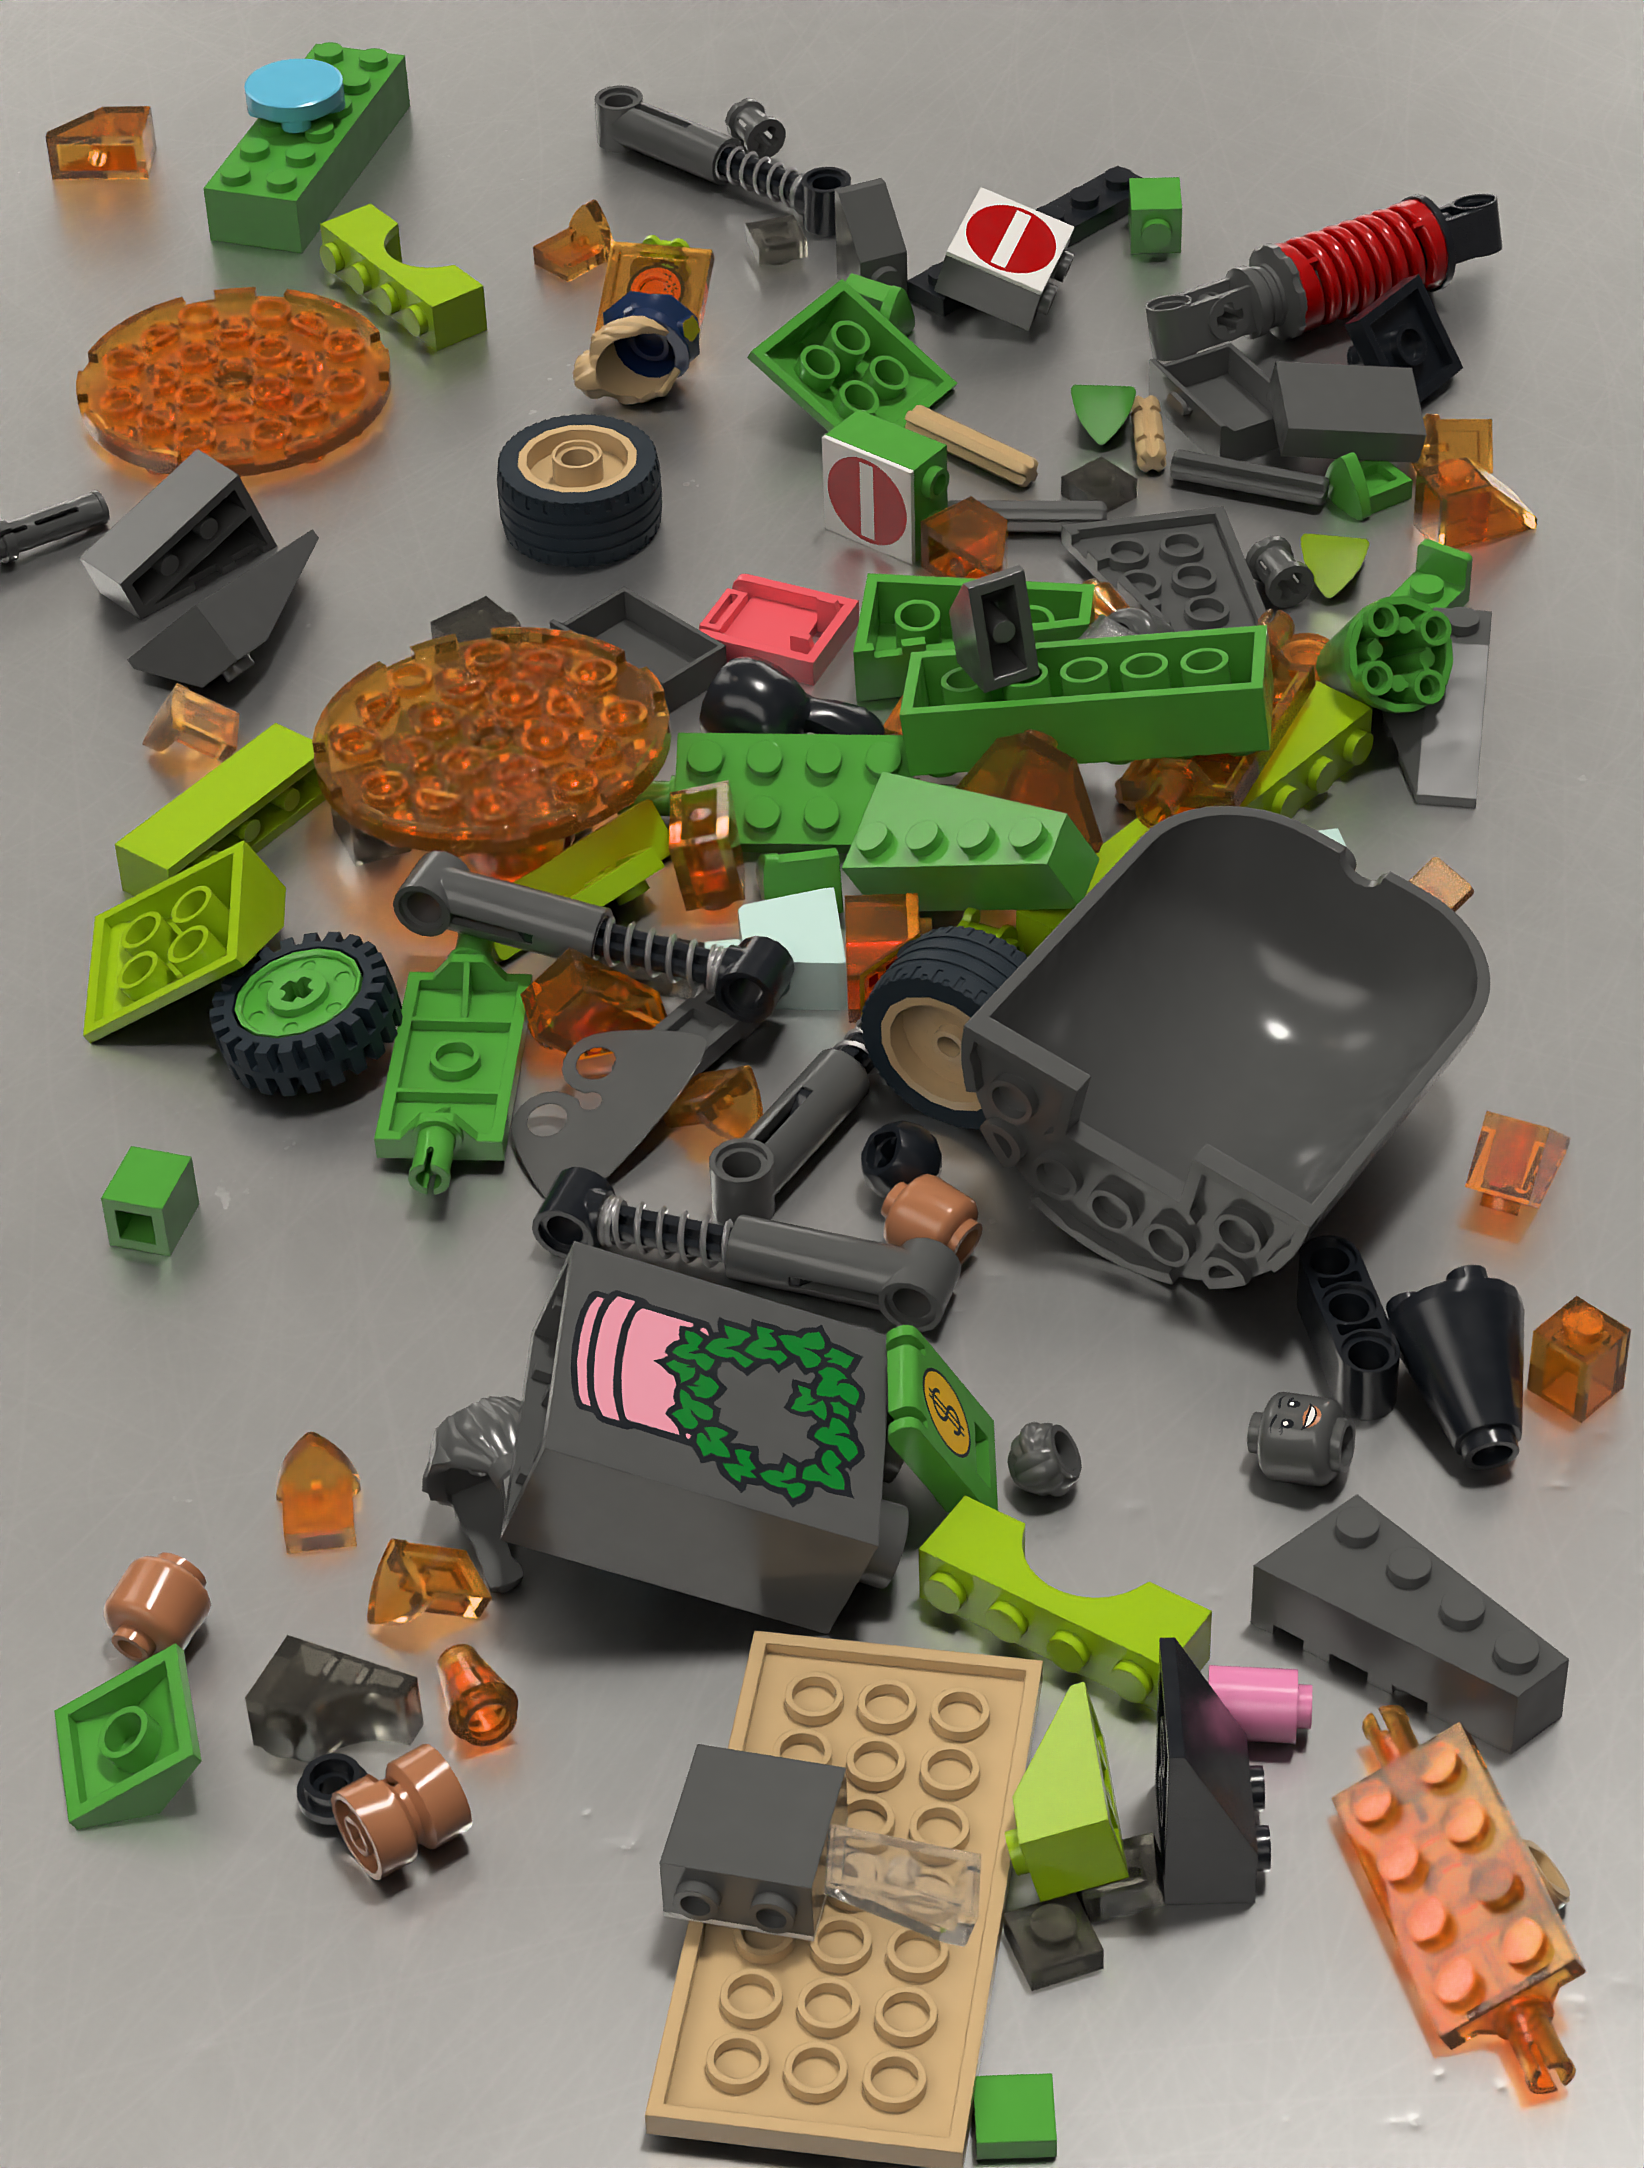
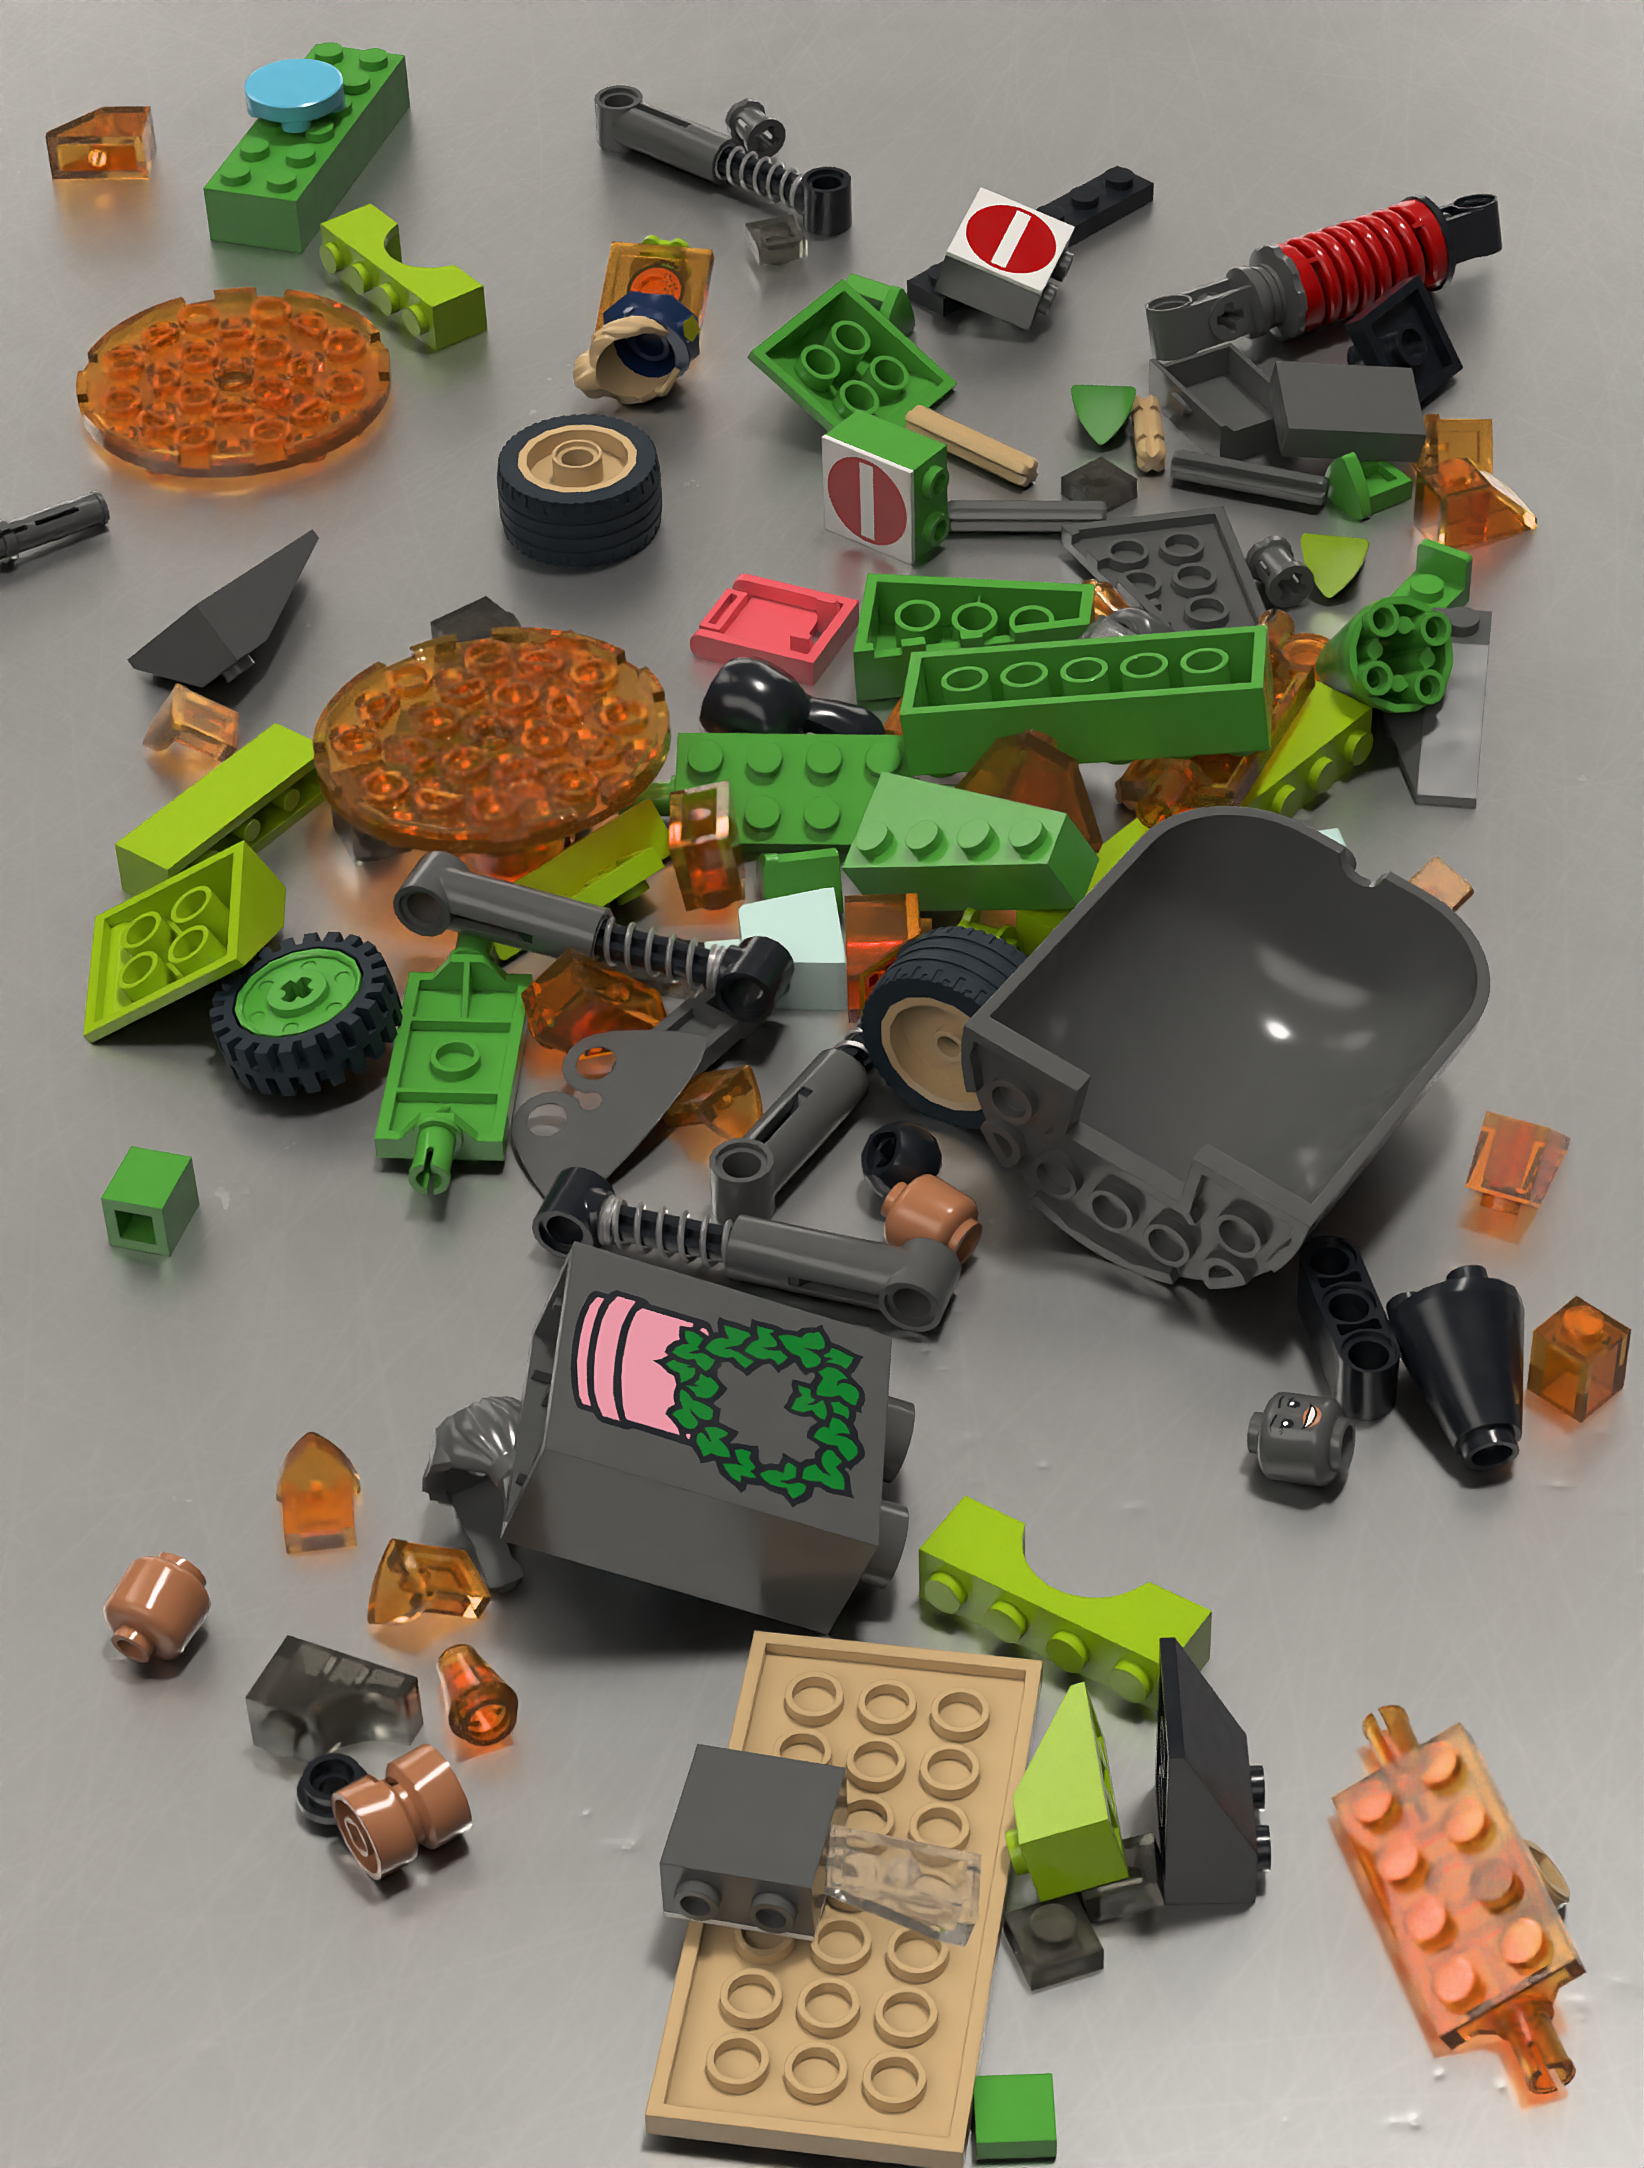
bright green slope [54,1643,202,1830] -> none
dark grey wedge [79,449,277,620] -> none
clear orange tile [533,199,616,282] -> none
dark grey container [549,587,727,723] -> none
dark grey slope [834,178,908,294] -> none
bright green container [886,1325,998,1513] -> none
clear orange slope [921,496,1008,579] -> none
dark grey slope [949,565,1040,693] -> none
dark grey piece [1007,1422,1082,1497] -> none
bright green brick [1128,177,1182,254] -> none
bright pink brick [1208,1665,1312,1744] -> none
dark grey wedge [1250,1494,1569,1755] -> none

